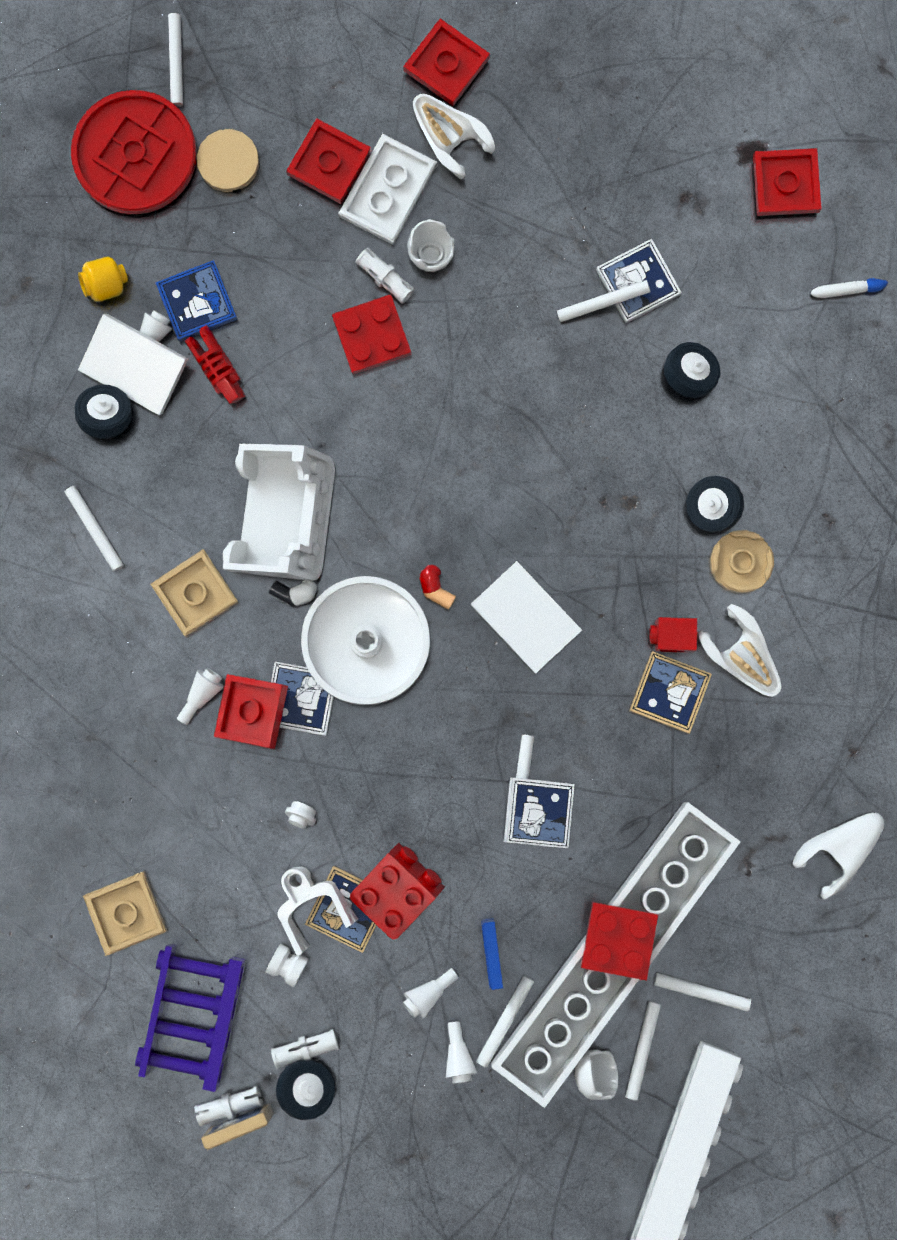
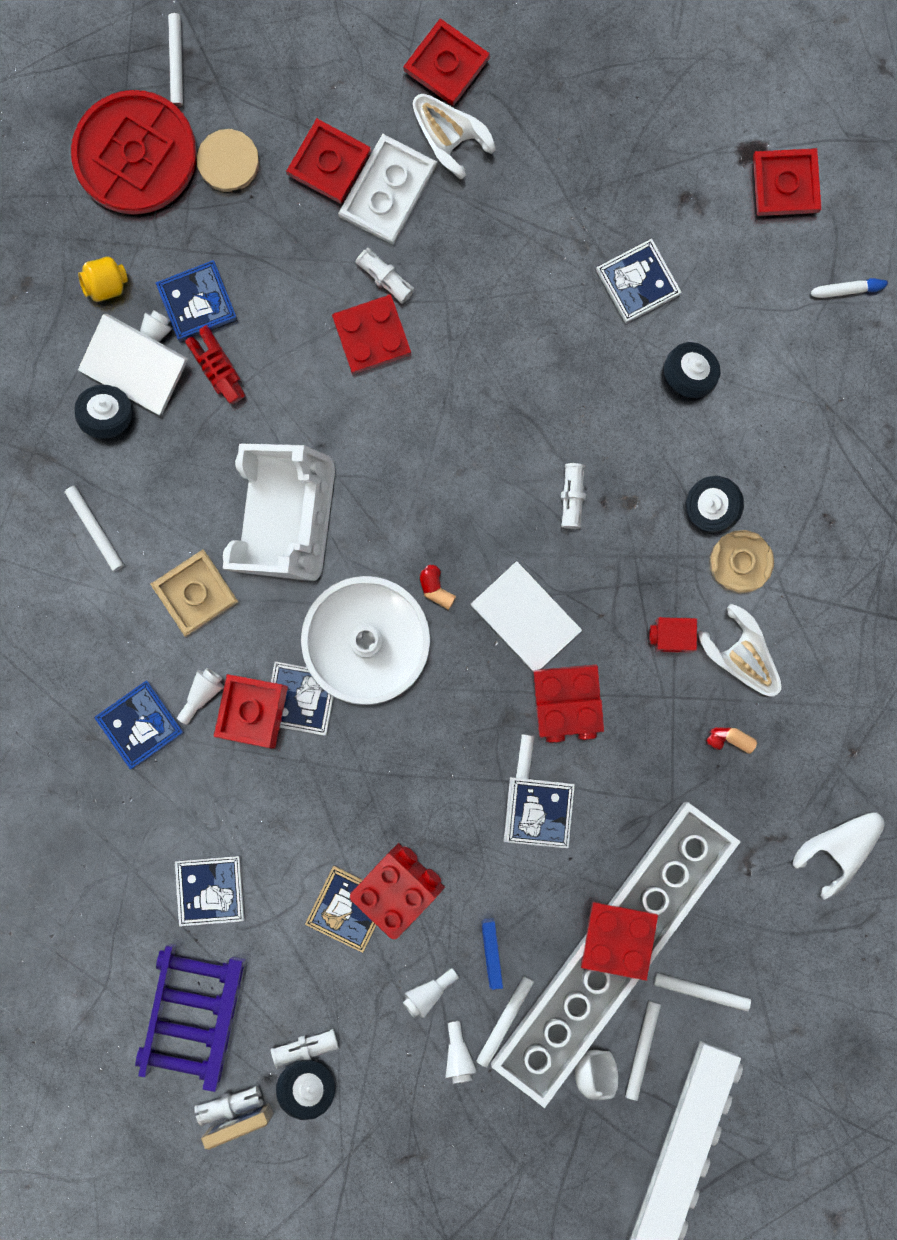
tan tile [83,871,167,956] -> none
white wheel [265,944,309,987] -> none
arm [268,580,317,607] -> none
white piece [277,866,358,956] -> none
white plate [285,801,316,829] -> none
white hair [407,219,455,272] -> none
white bar [557,280,651,322] -> none
tile [629,651,712,734] -> none
none -> tile [94,680,184,770]
none -> tile [175,856,245,926]
none -> red plate [533,664,604,742]
none -> white pin [561,463,586,529]
none -> arm [707,727,757,754]

